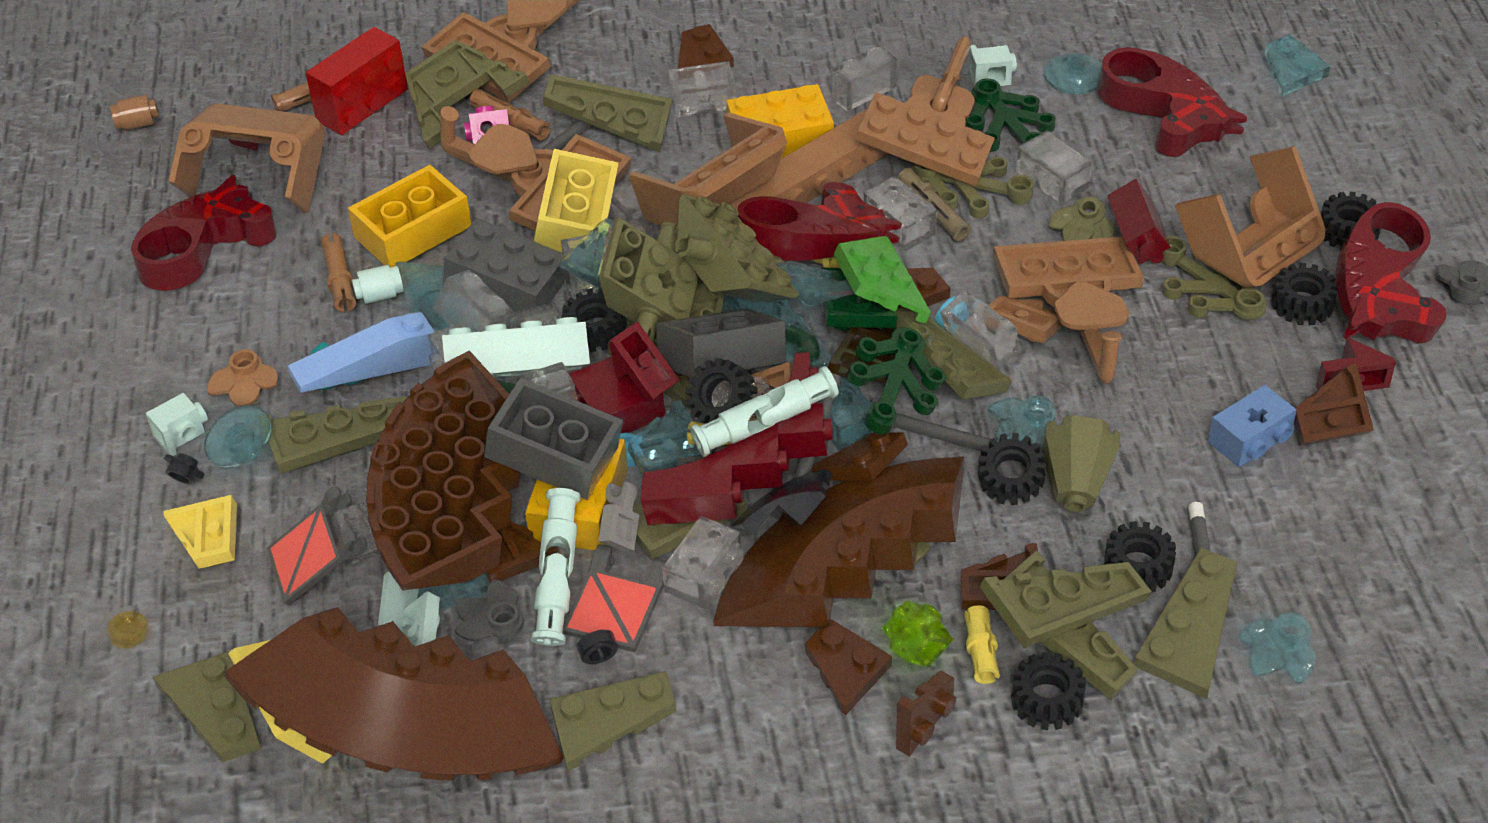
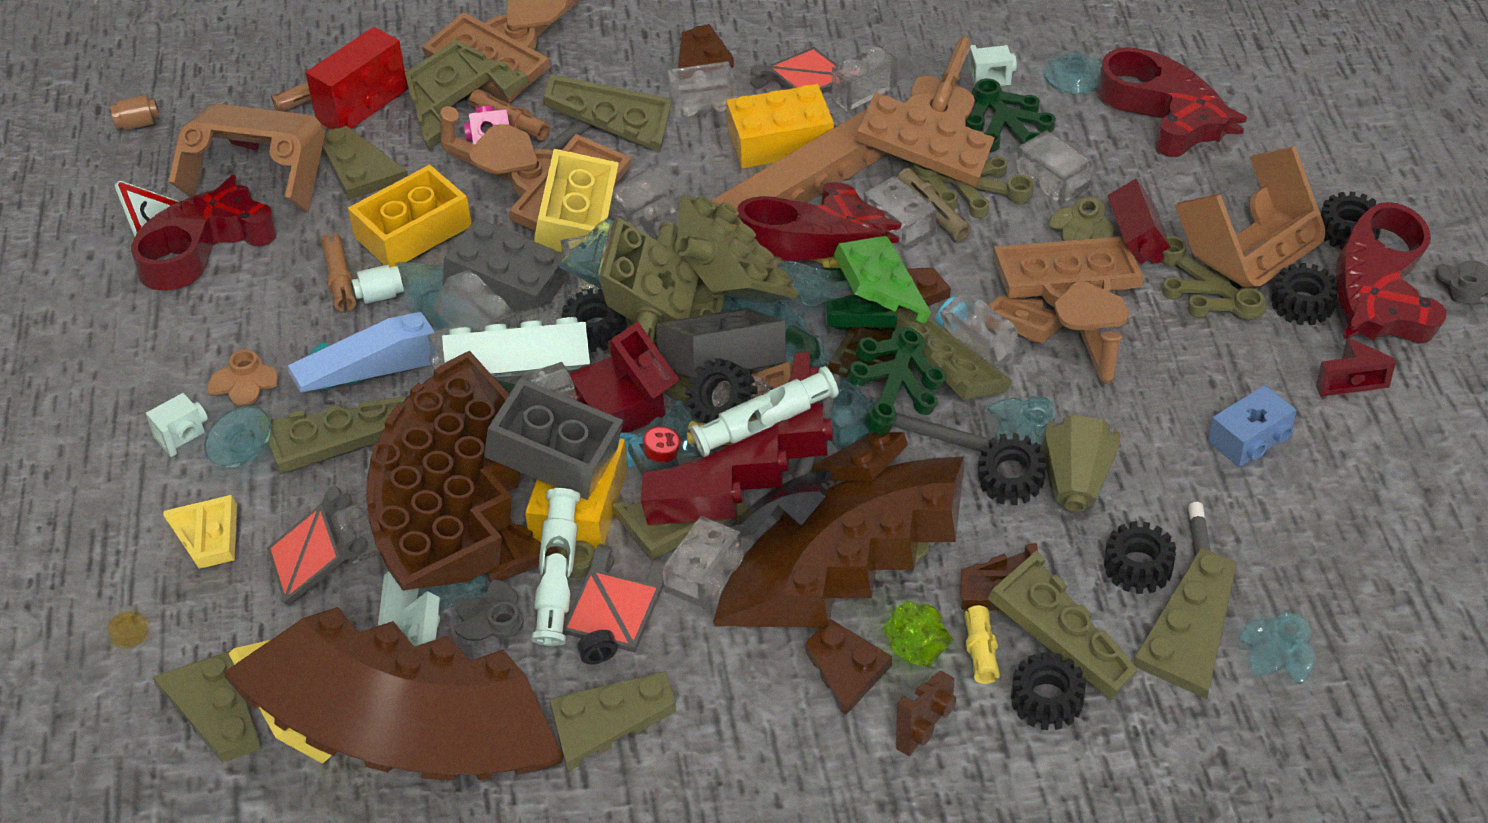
black plate [164,453,205,484] -> none
light grey plate [598,482,639,552] -> none
medium nougat windscreen [629,112,787,231] -> none
olive wing [980,562,1151,648] -> none
clear light blue wing [1264,34,1331,96] -> none
reddish brown wing [1294,363,1374,446] -> none
none -> piece [115,181,179,236]
none -> olive wing [322,126,408,200]
none -> olive tile [559,541,595,578]
none -> tile [642,426,680,462]
none -> flag [750,47,852,93]

